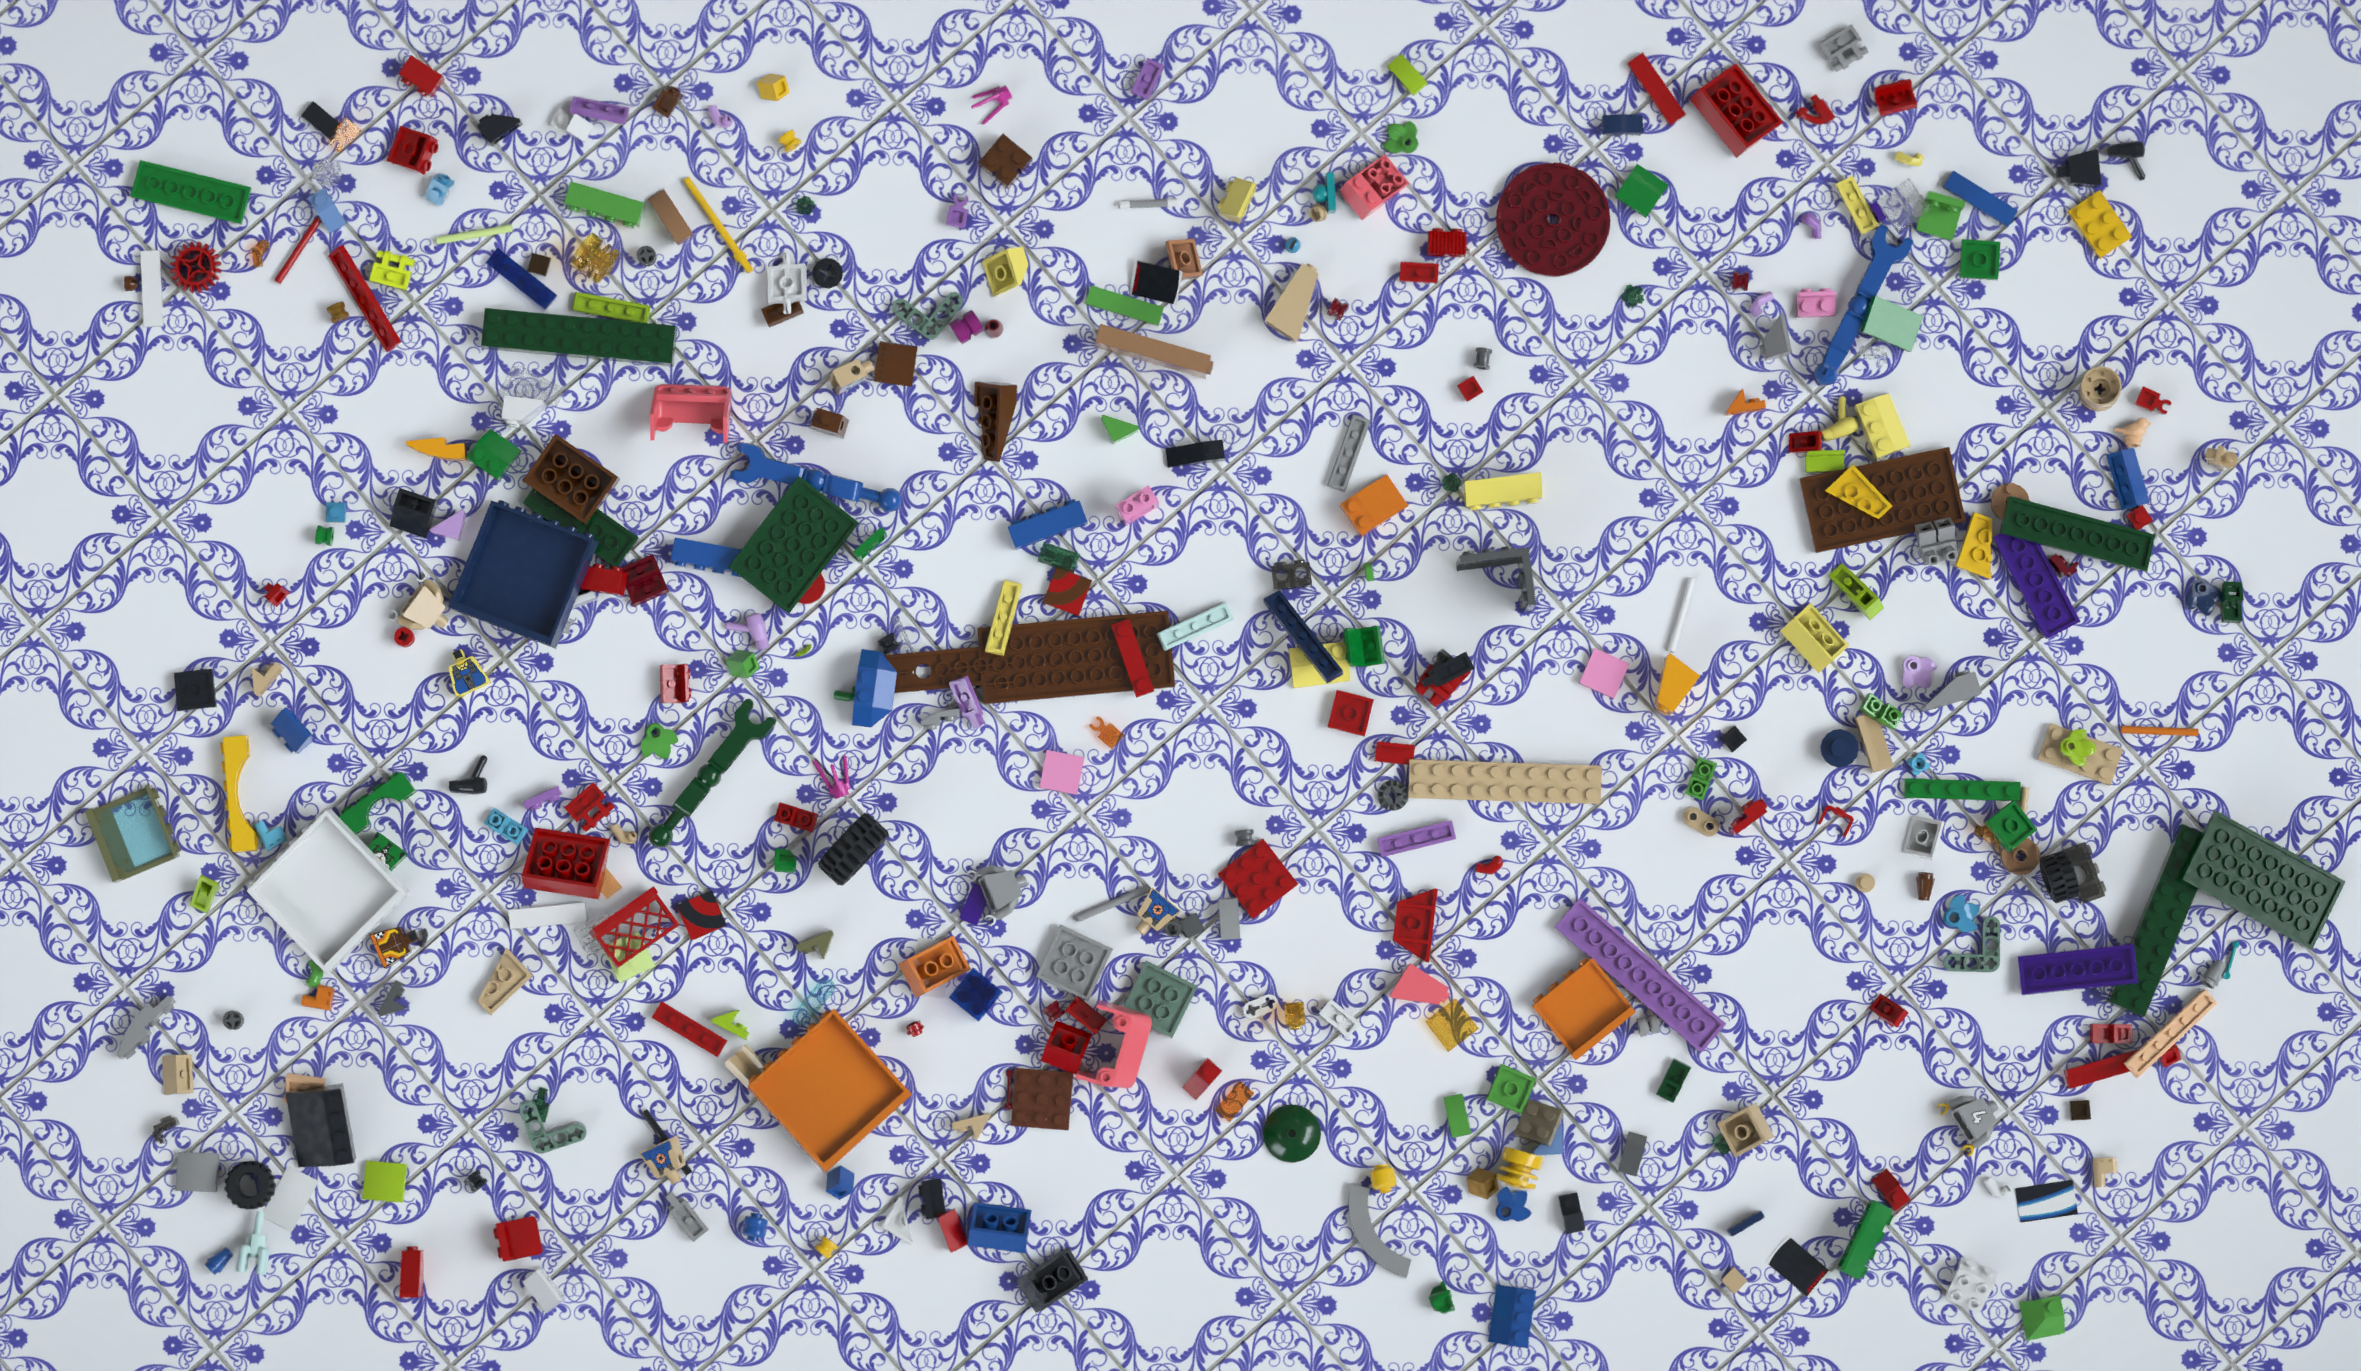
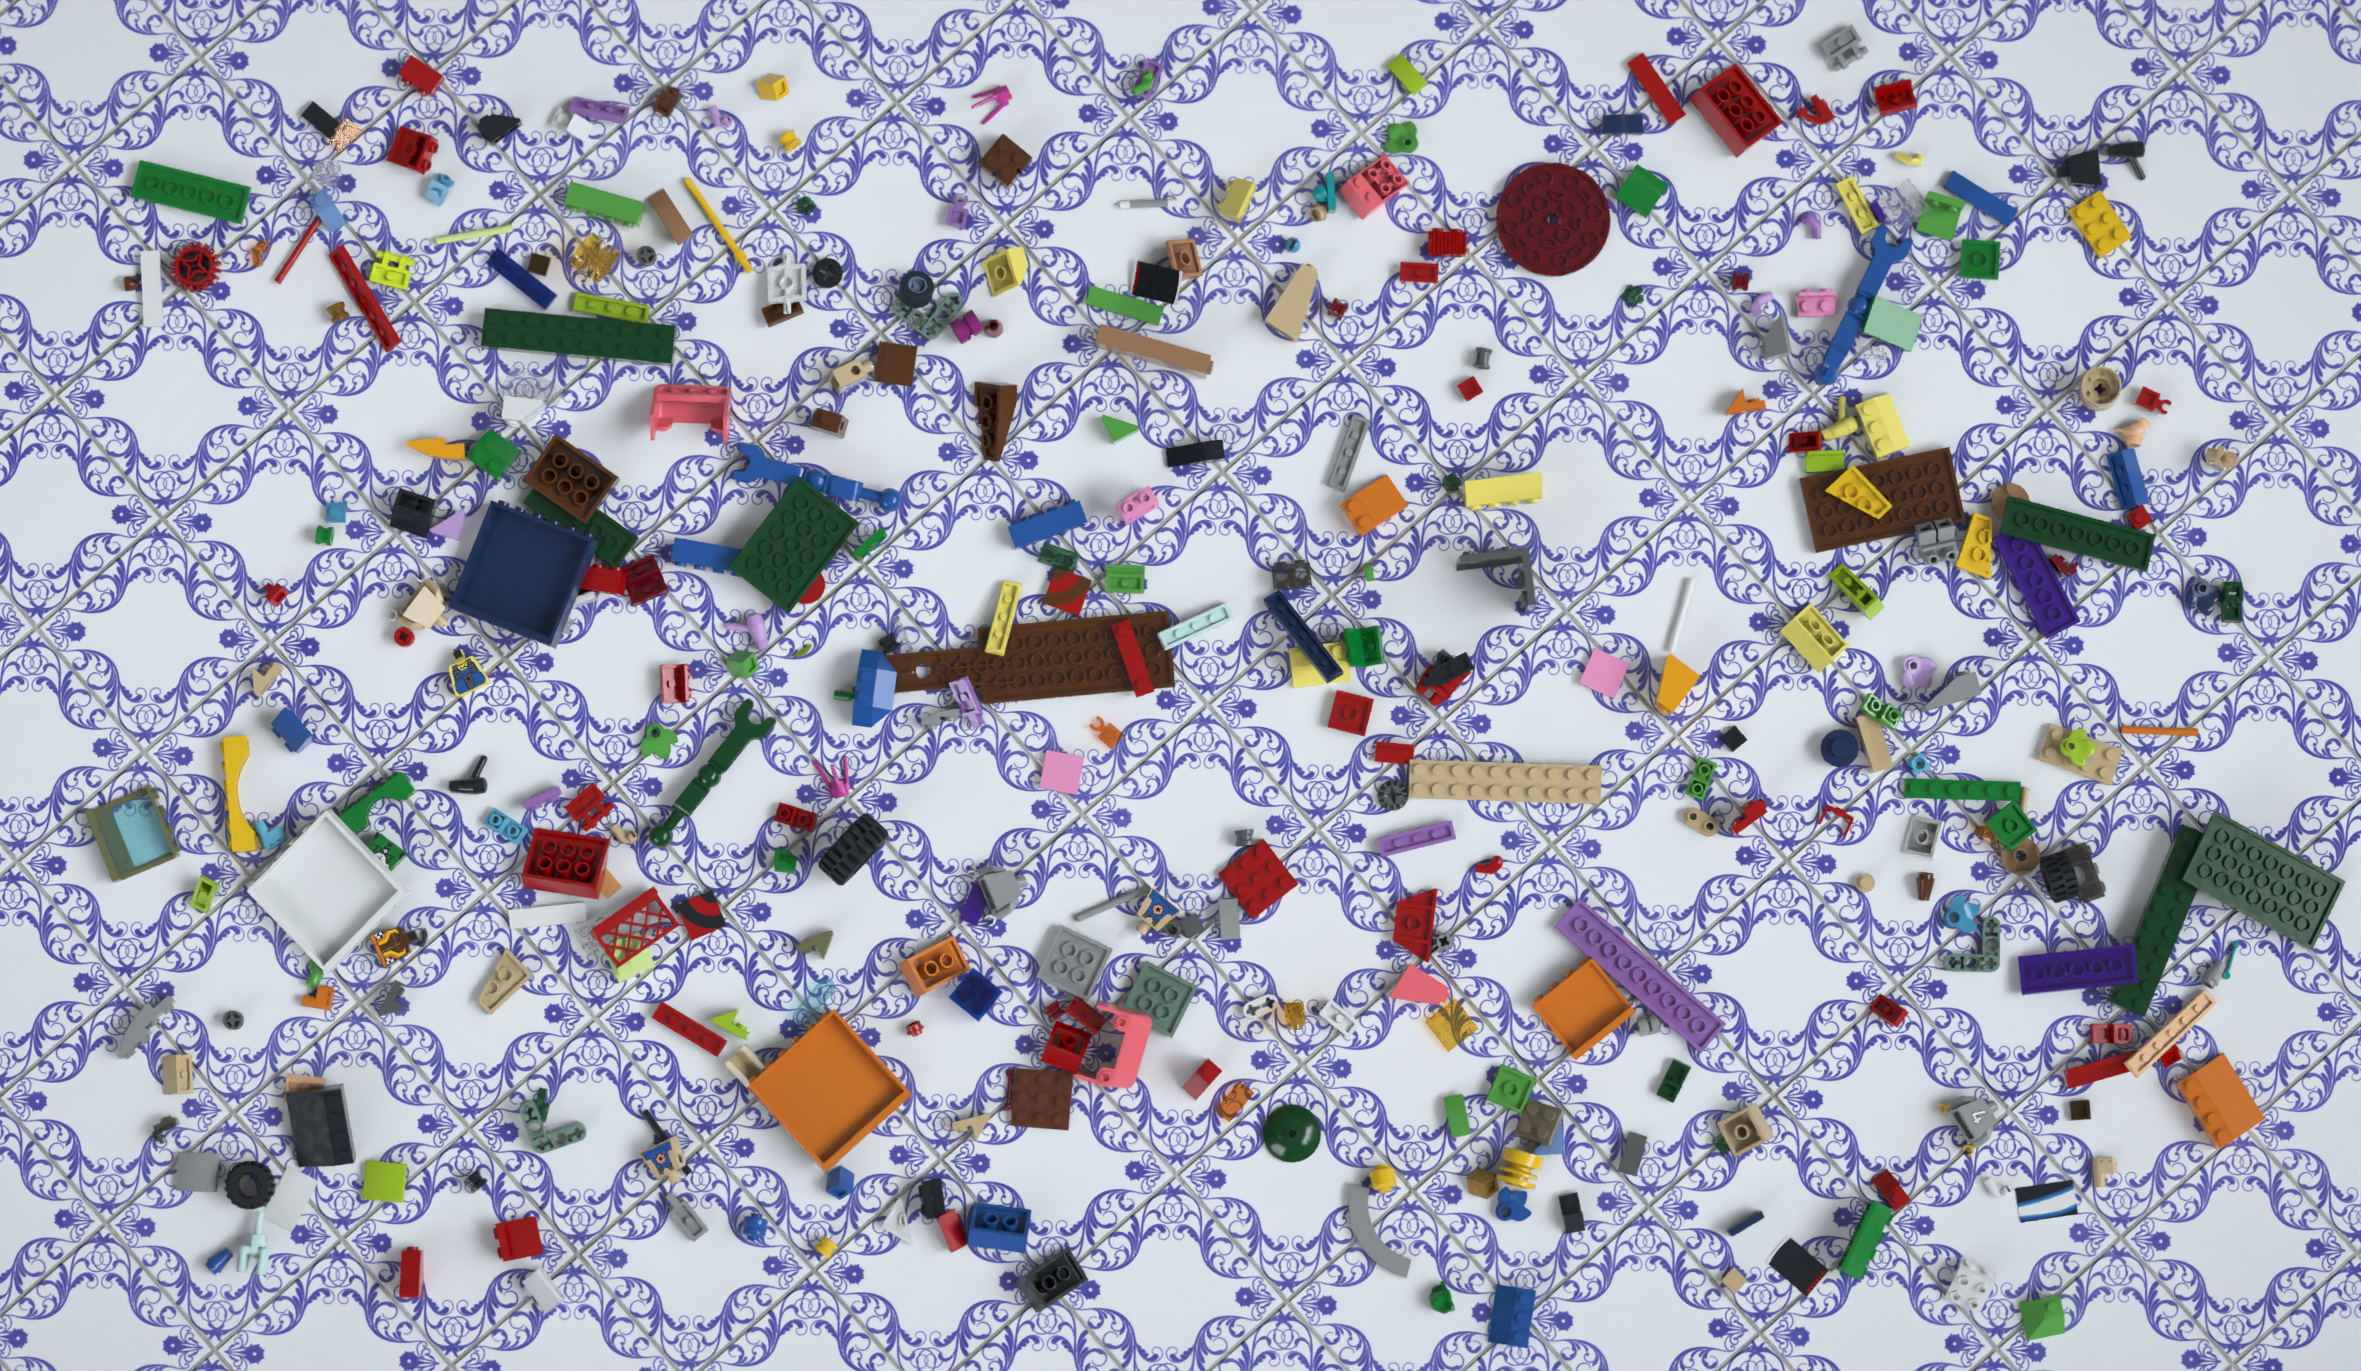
black plate [174,669,217,711] -> none
none -> black wheel [898,271,934,308]
none -> bright green plate [1106,564,1145,594]
none -> bright green arm [1132,69,1154,96]
none -> light grey gear [1432,930,1455,953]
none -> orange slope [2174,1053,2265,1149]

